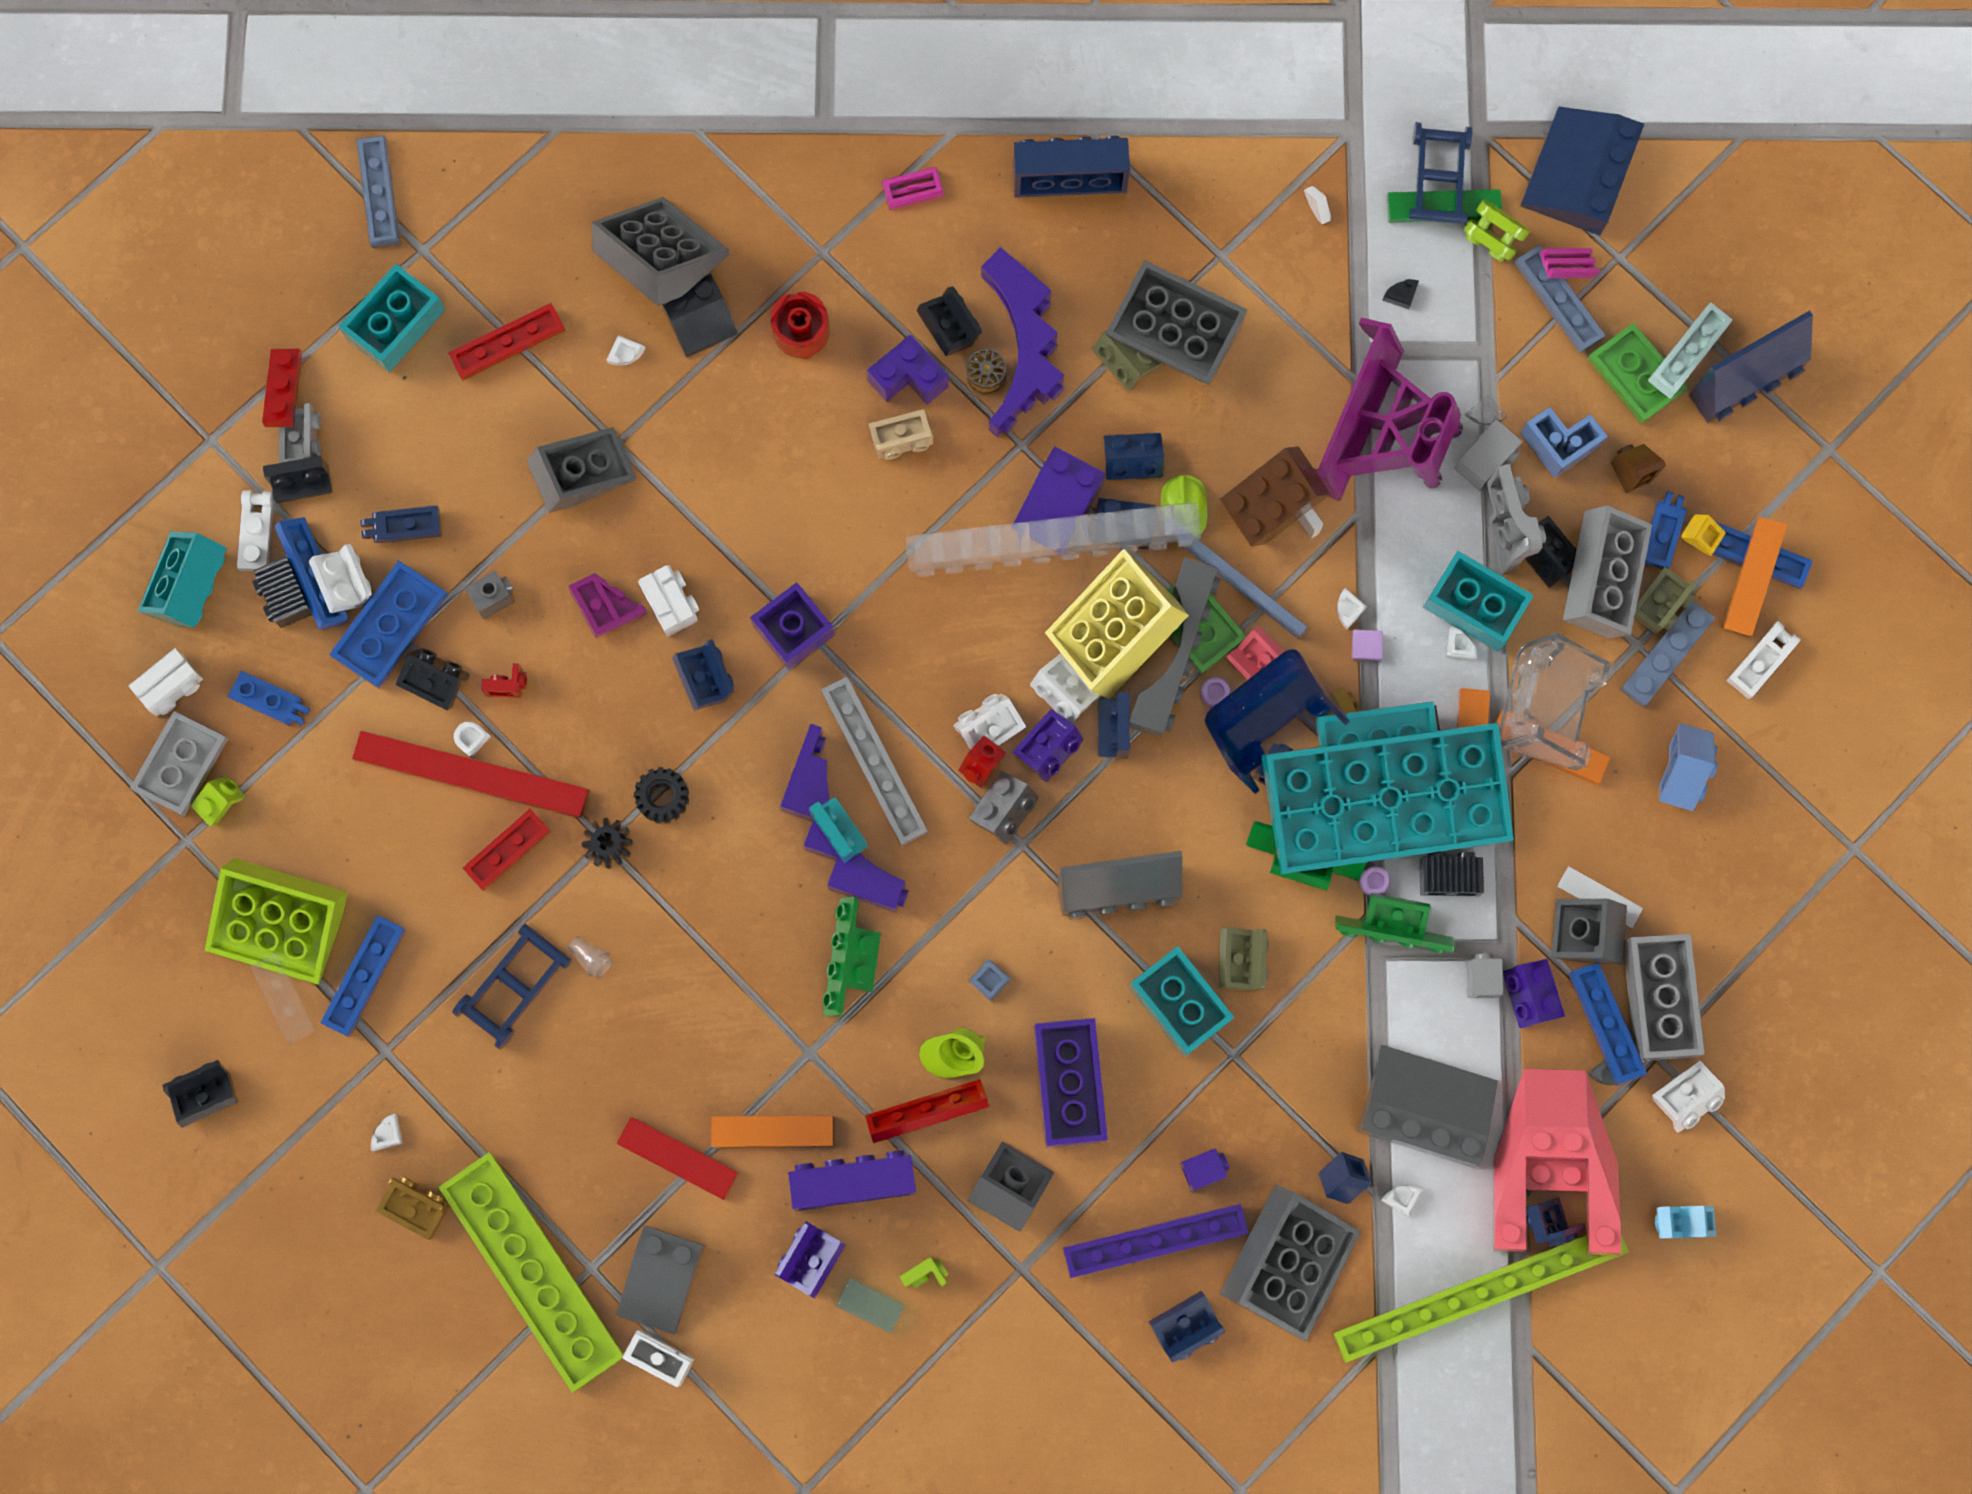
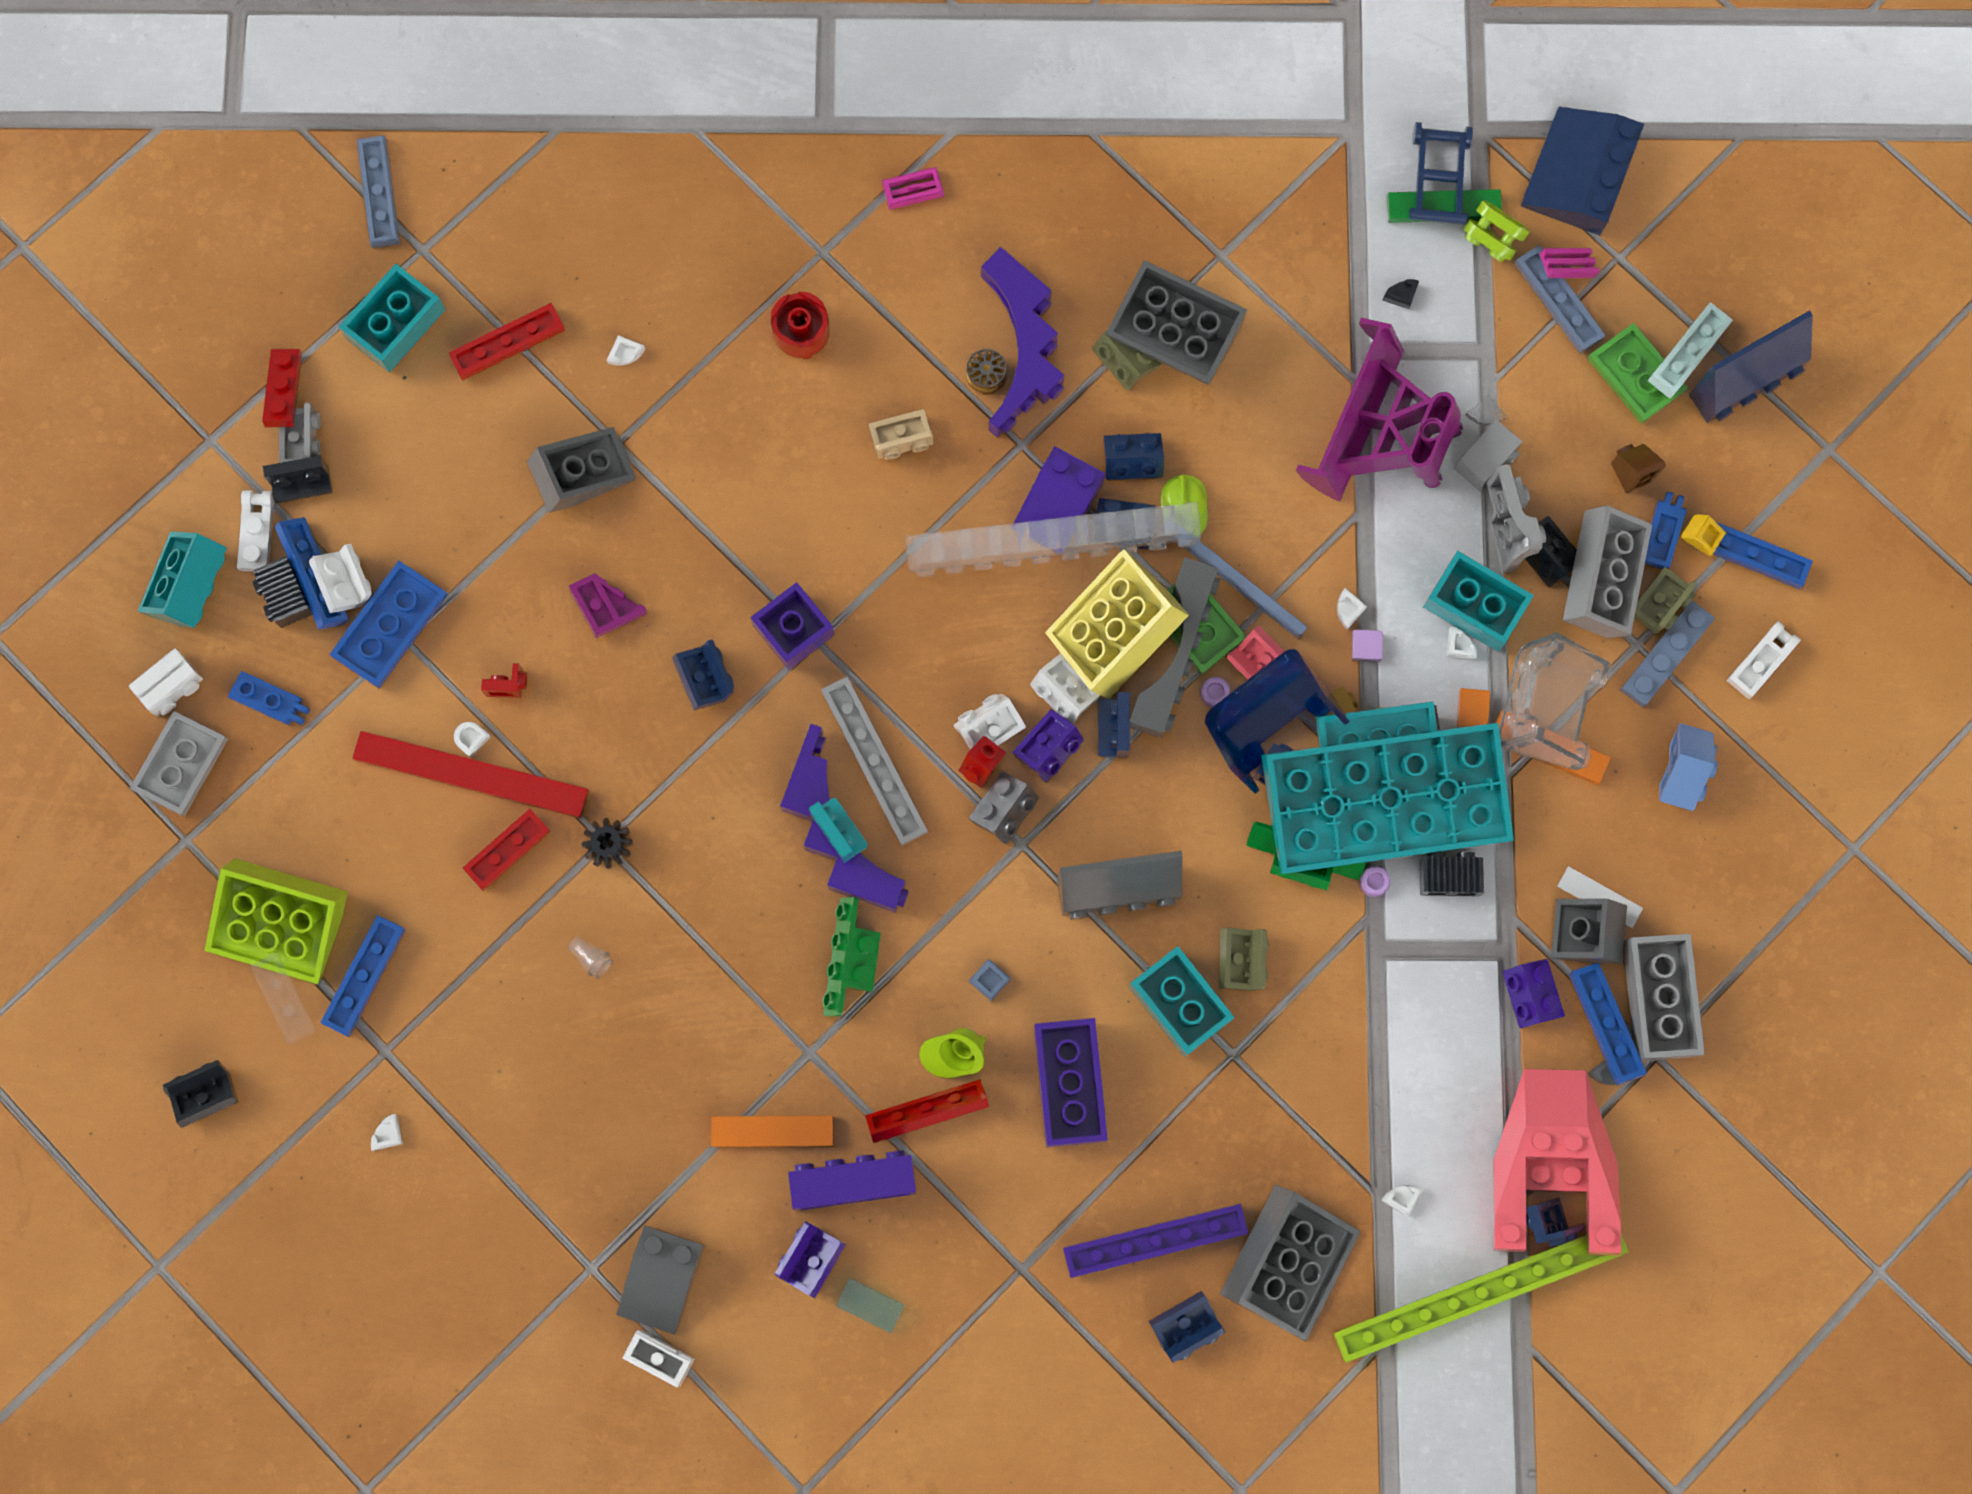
lime bracket [191,776,245,827] -> none
dark blue hinge [360,505,442,543] -> none
pearl gold bracket [376,1175,449,1240] -> none
black bracket [396,648,470,711] -> none
lime plate [438,1152,624,1393] -> none
dark blue piece [452,924,572,1050] -> none
flat silver brick [465,571,514,619] -> none
dark grey slope [592,197,729,306] -> none
red tile [616,1117,738,1200] -> none
black tyre [634,767,689,824] -> none
white brick [638,565,699,637] -> none
black slope [661,273,738,358] -> none
dark purple brick [867,334,949,404] -> none
lime bracket [899,1257,949,1289] -> none
black bracket [916,286,982,356] -> none
dark grey slope [967,1142,1054,1232] -> none
dark blue brick [1013,135,1130,197] -> none
dark purple brick [1180,1148,1229,1192] -> none
reddish brown brick [1220,446,1330,547] -> none
white tile [1298,508,1323,538] -> none
white tile [1304,186,1331,224] -> none
dark blue panel [1319,1152,1372,1204] -> none
green bracket [1334,893,1455,954] -> none
dark grey slope [1357,1045,1498,1168] -> none
light grey brick [1467,954,1503,998] -> none
medium blue brick [1520,407,1608,479] -> none
white bracket [1652,1061,1725,1133] -> none
medium azure brick [1655,1206,1716,1239] -> none
orange tile [1722,516,1788,637] -> none

